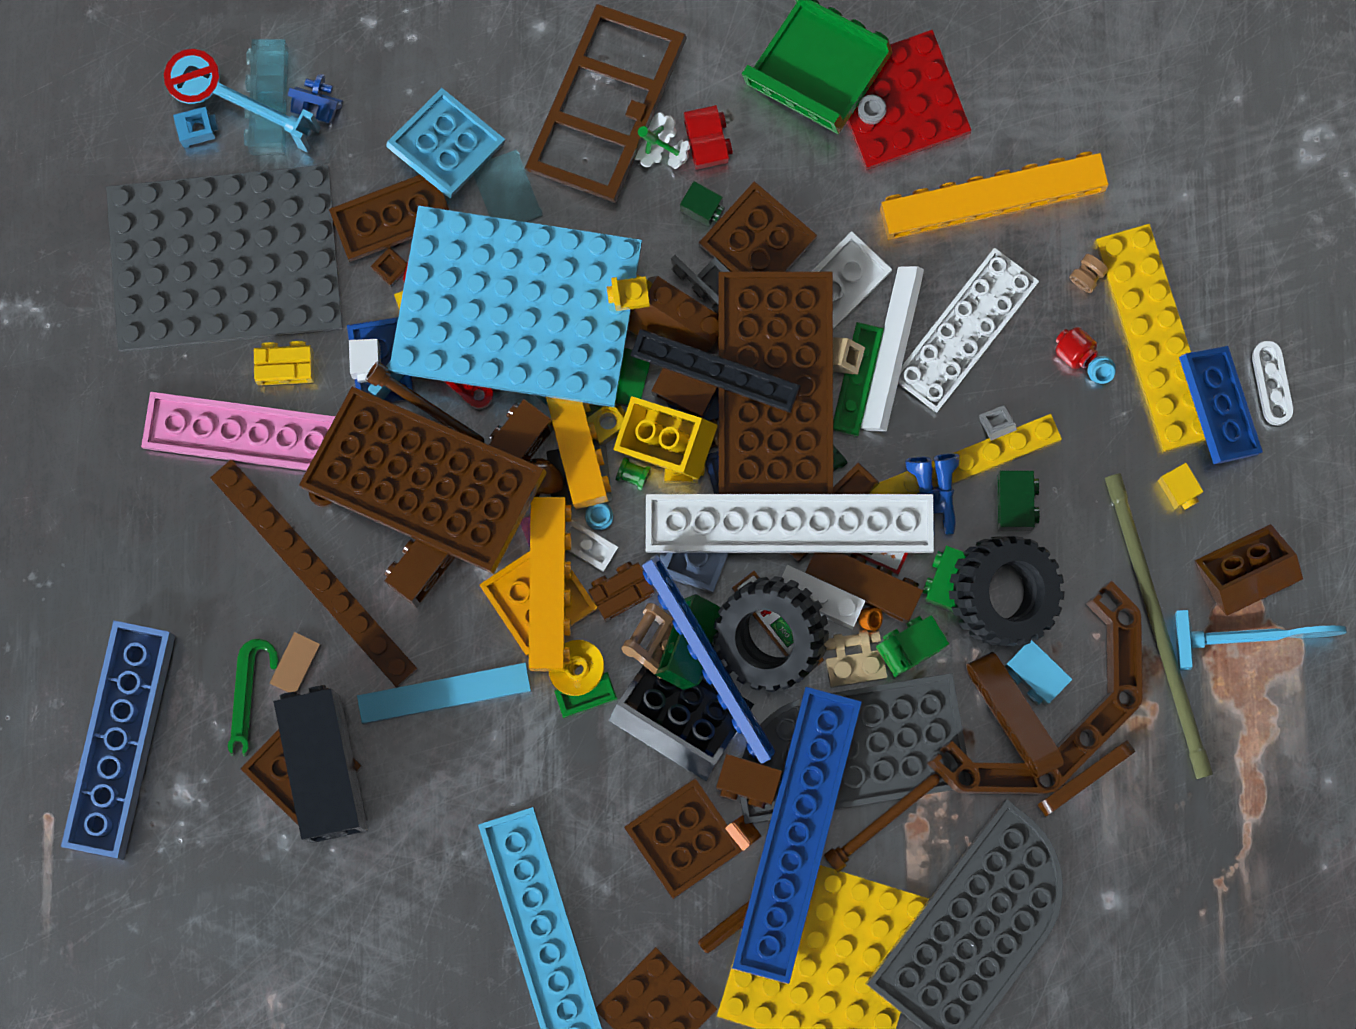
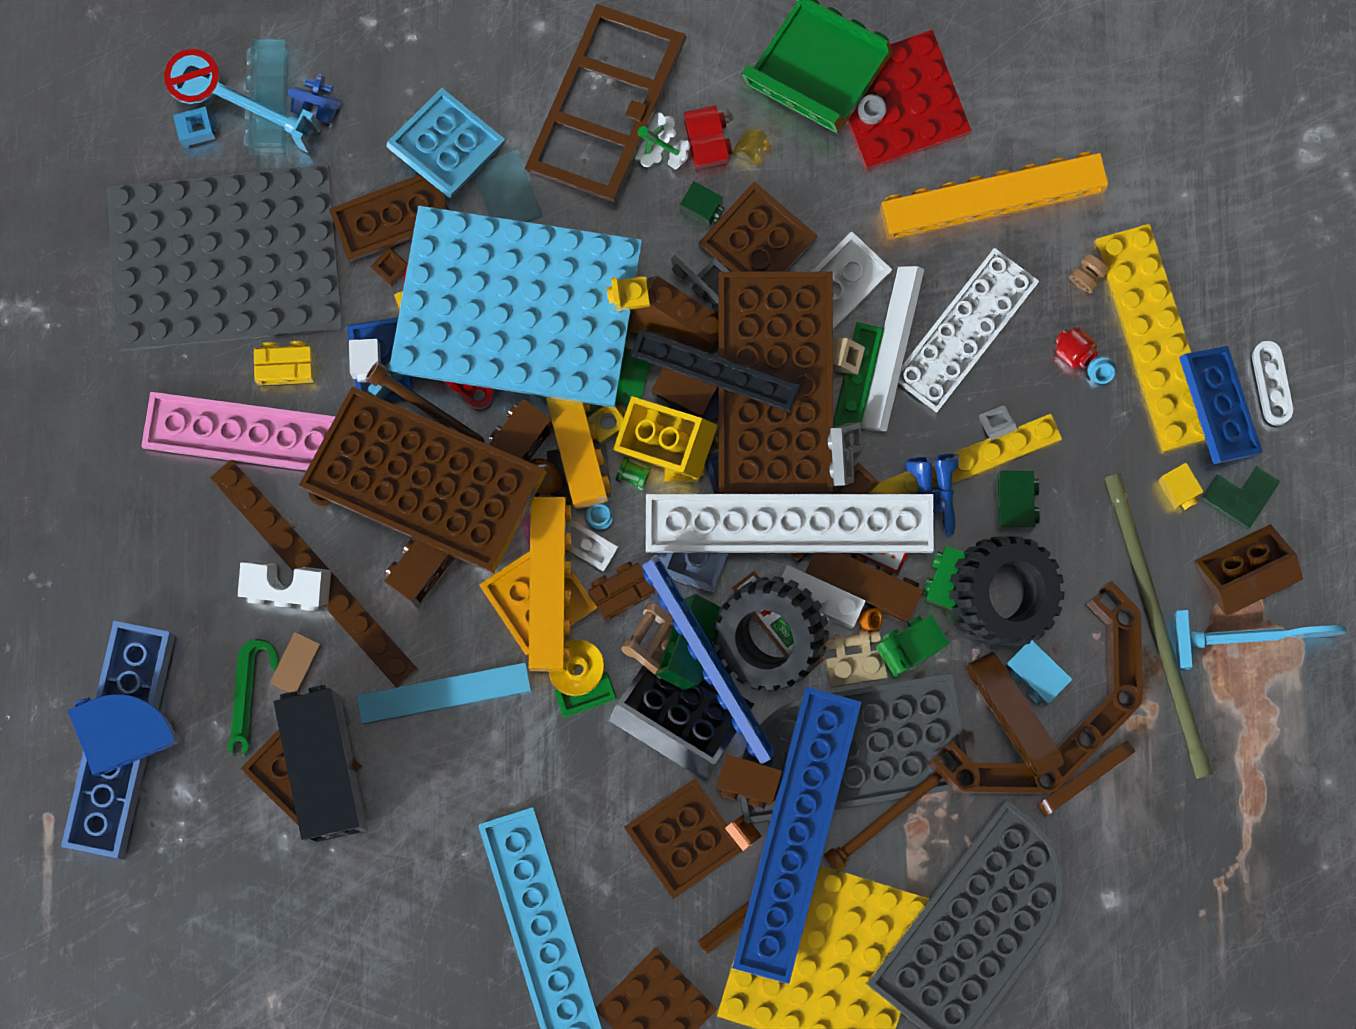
none -> blue brick [67,694,179,777]
none -> white arch [238,560,331,611]
none -> clear yellow tile [732,129,772,165]
none -> light grey plate [828,422,862,486]
none -> clear green tile [1201,466,1281,530]

